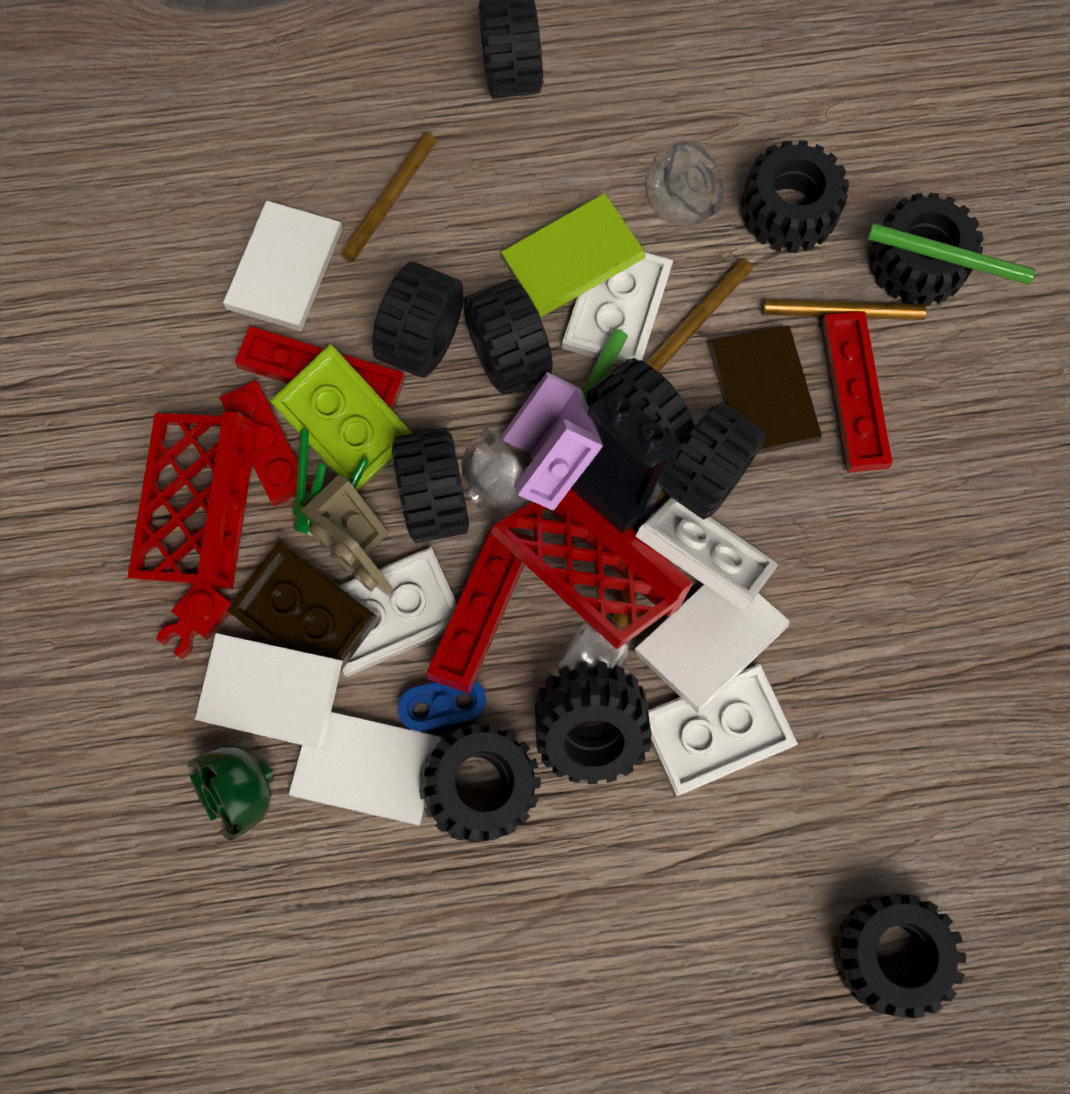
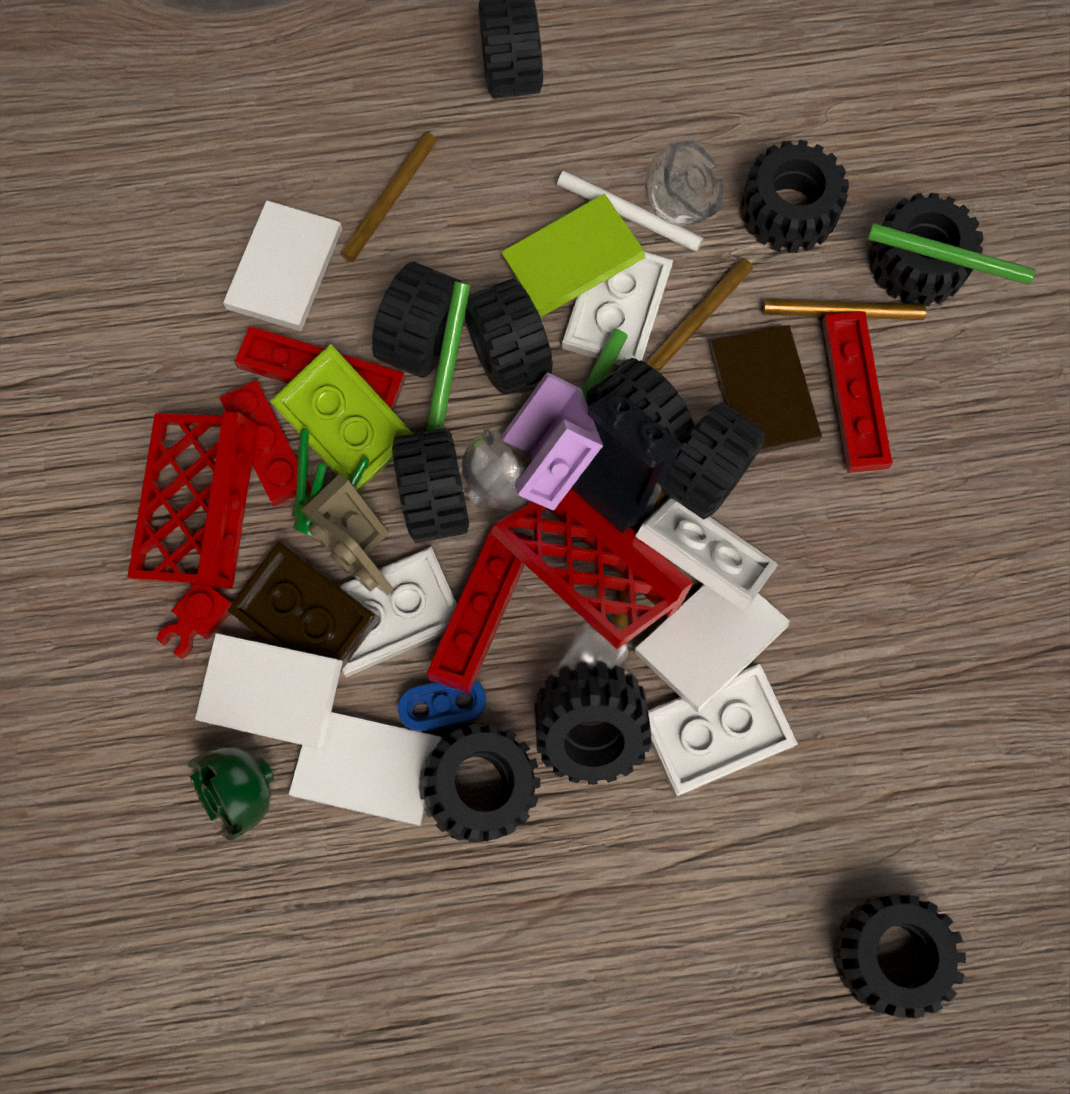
none -> bright green bar [426,281,471,431]
none -> white bar [557,171,704,252]

